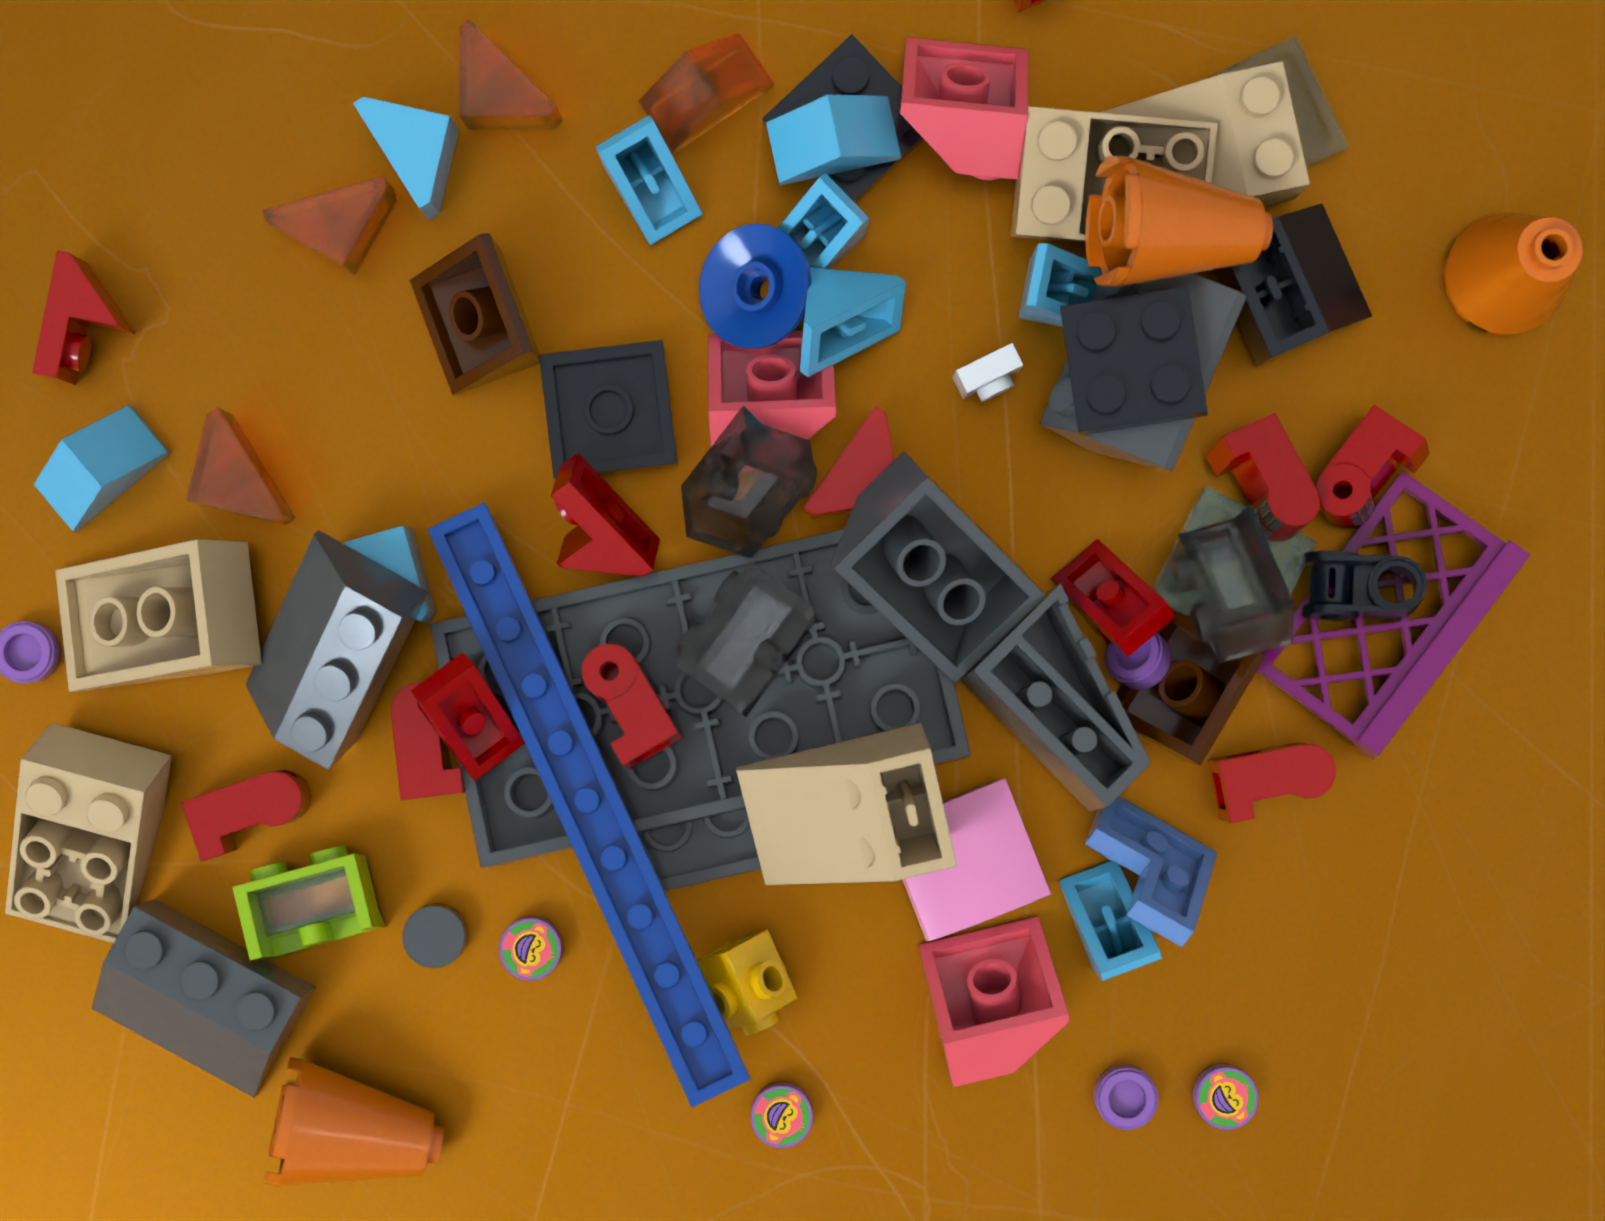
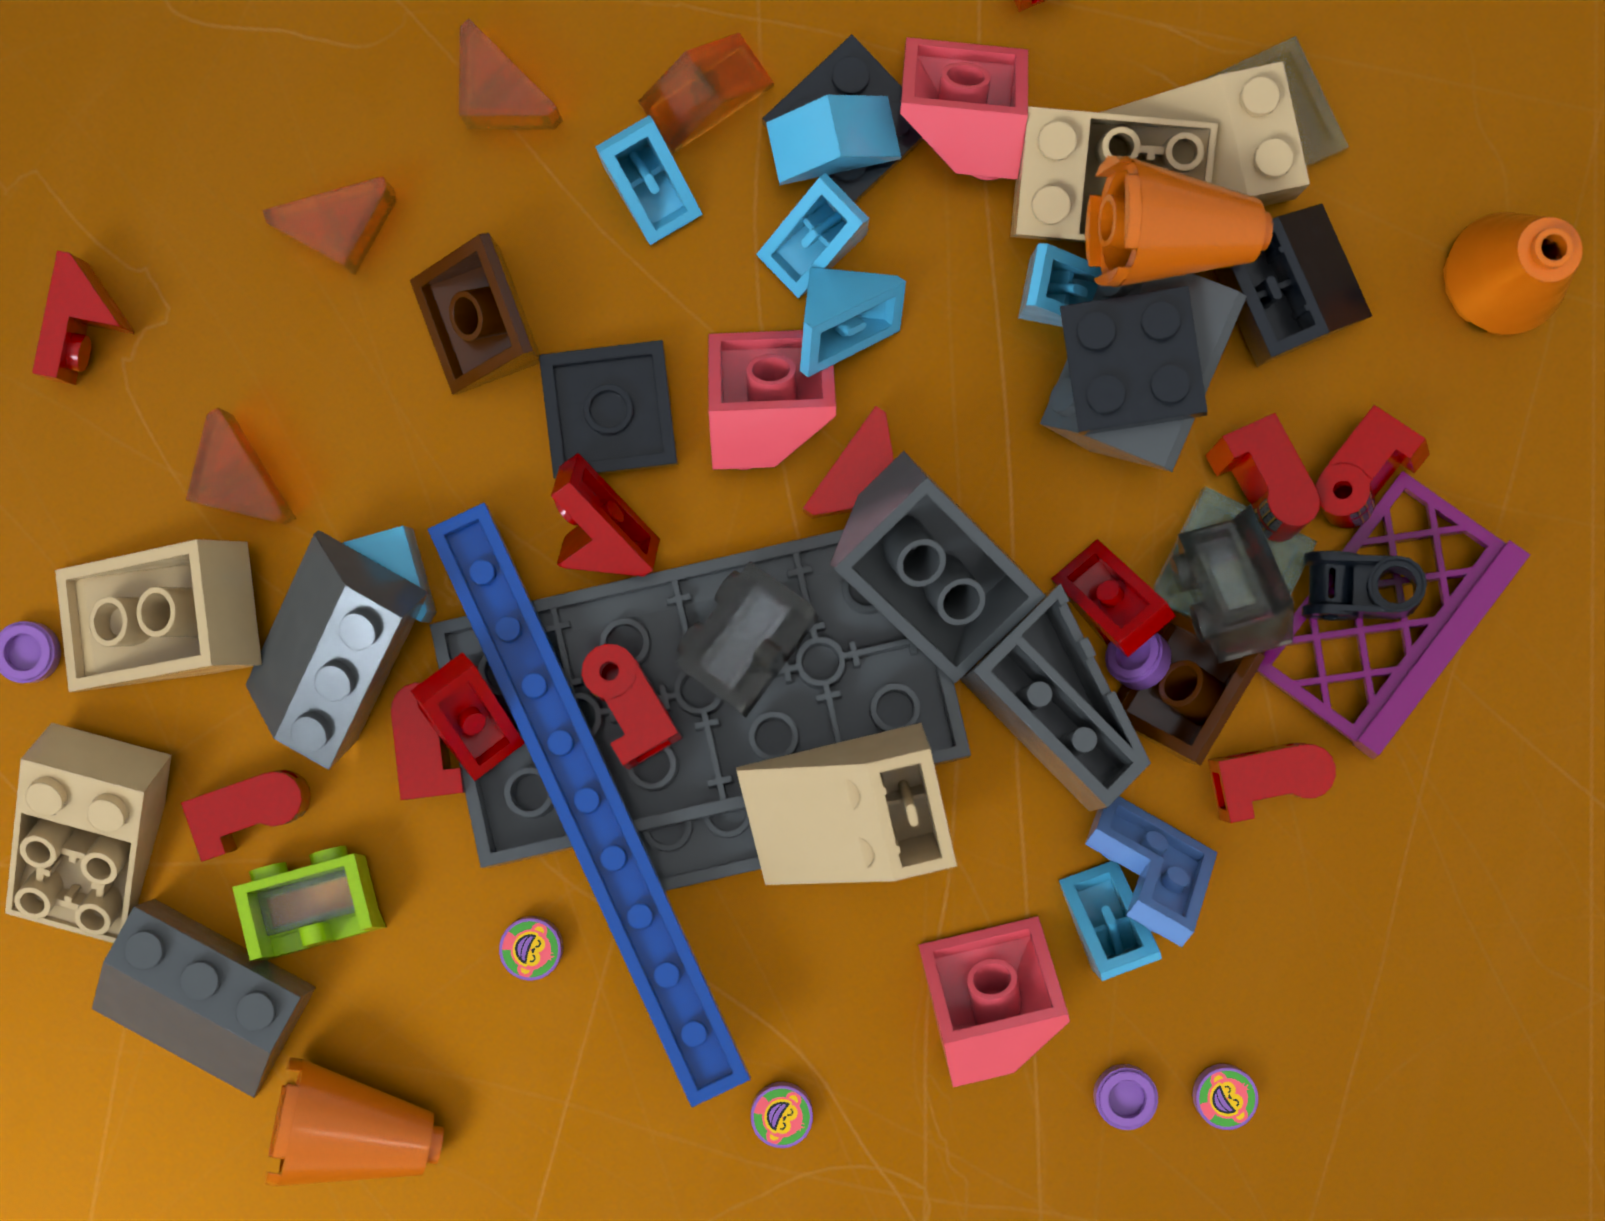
medium azure slope [34,405,170,532] -> none
medium azure slope [353,96,459,220] -> none
dark grey tile [403,904,468,968] -> none
clear smoke window [681,405,817,558] -> none
yellow brick [697,929,798,1036] -> none
blue dish [699,224,811,349] -> none
bright pink slope [902,778,1051,941] -> none
white plate [952,343,1023,402] -> none

